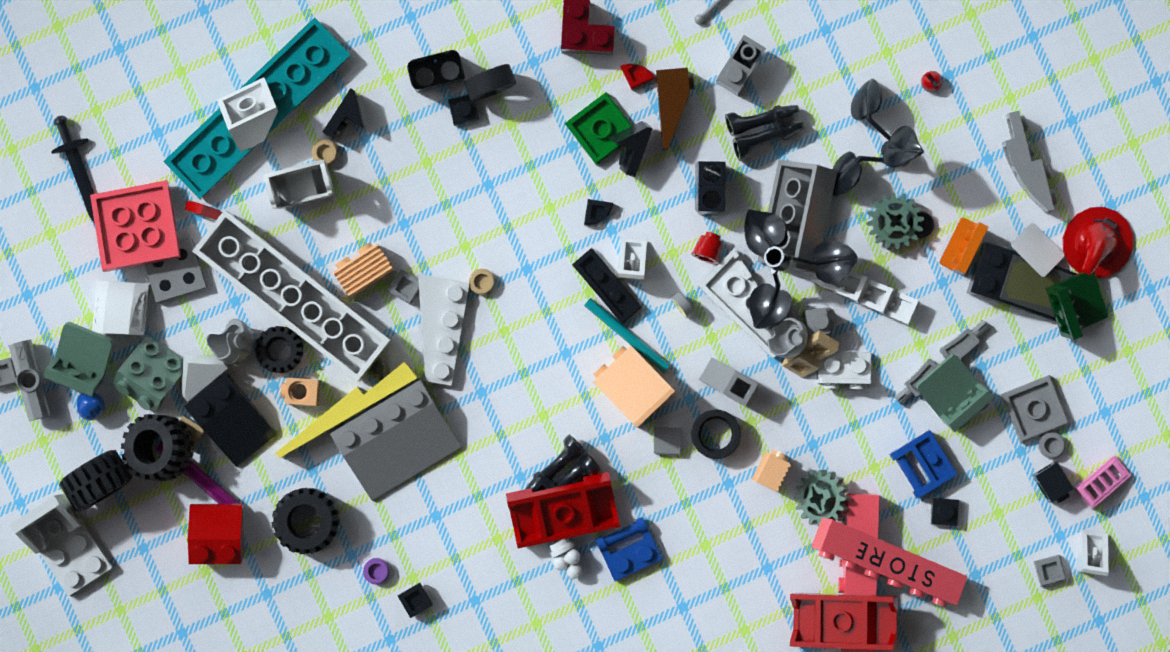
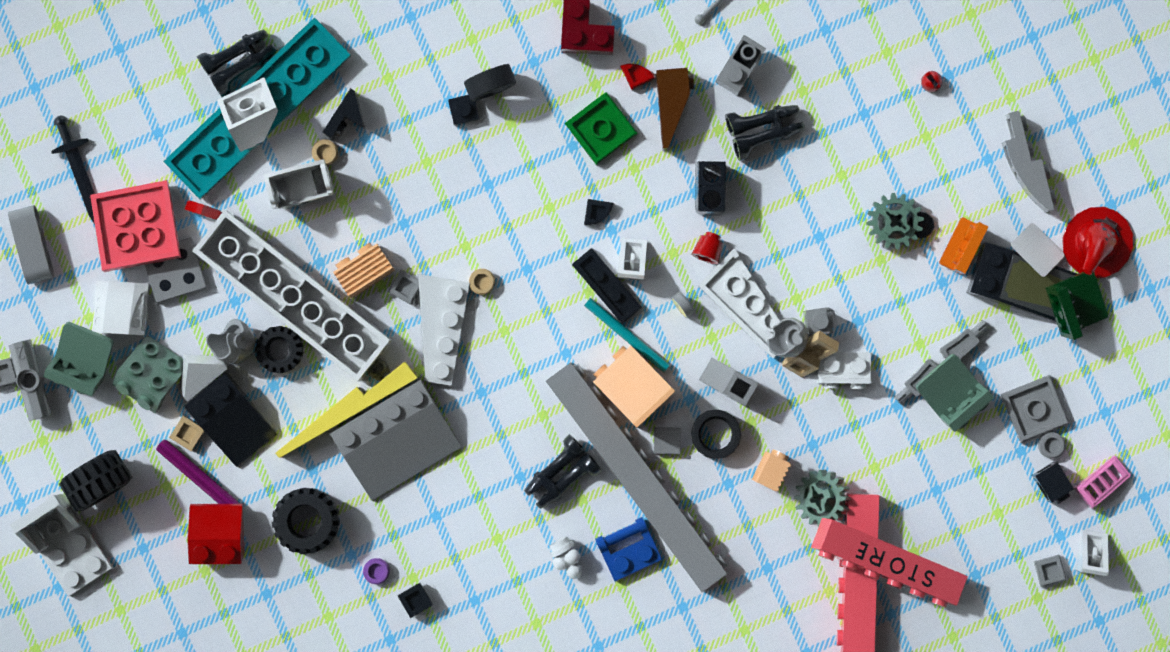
blue piece [77,393,105,421] -> none
black tyre [121,414,194,481] -> none
light nougat brick [281,378,320,406] -> none
black piece [407,50,465,92] -> none
red piece [506,472,620,549] -> none
black slope [610,121,653,177] -> none
black plant [744,209,858,329] -> none
light grey slope [757,160,837,273] -> none
red piece [790,593,898,650] -> none
white slope [810,270,920,326] -> none
black plant [833,79,924,198] -> none
blue plate [889,430,958,499] -> none
black plate [930,498,959,526] -> none
none -> light grey beam [8,205,54,285]
none -> black piece [196,29,277,97]
none -> light grey brick [546,362,728,592]

